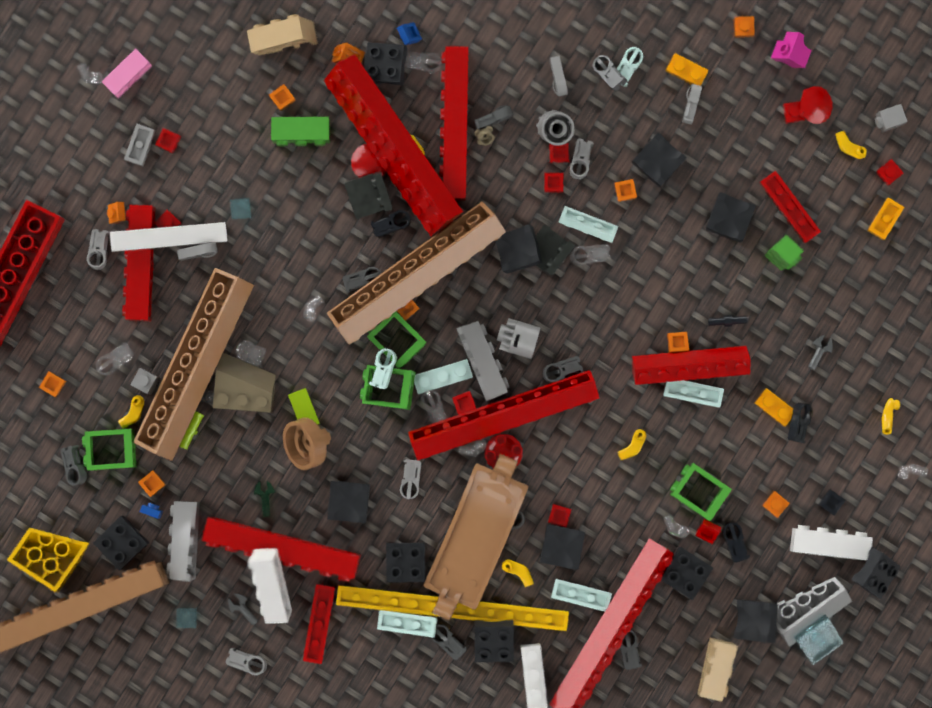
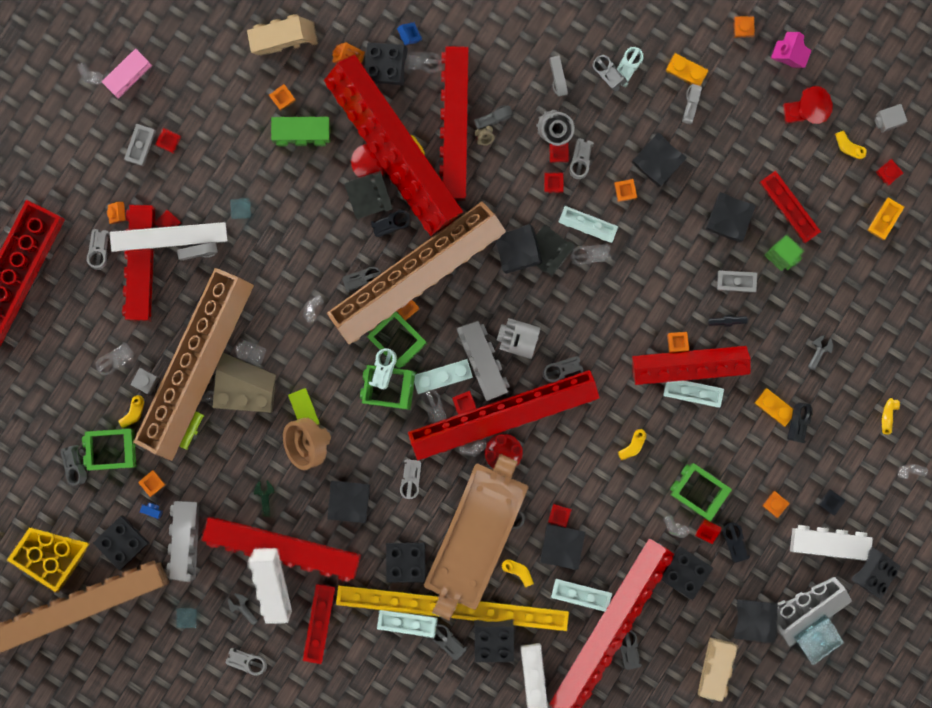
orange plate [39,371,66,398] -> none
none -> light grey plate [717,270,757,292]

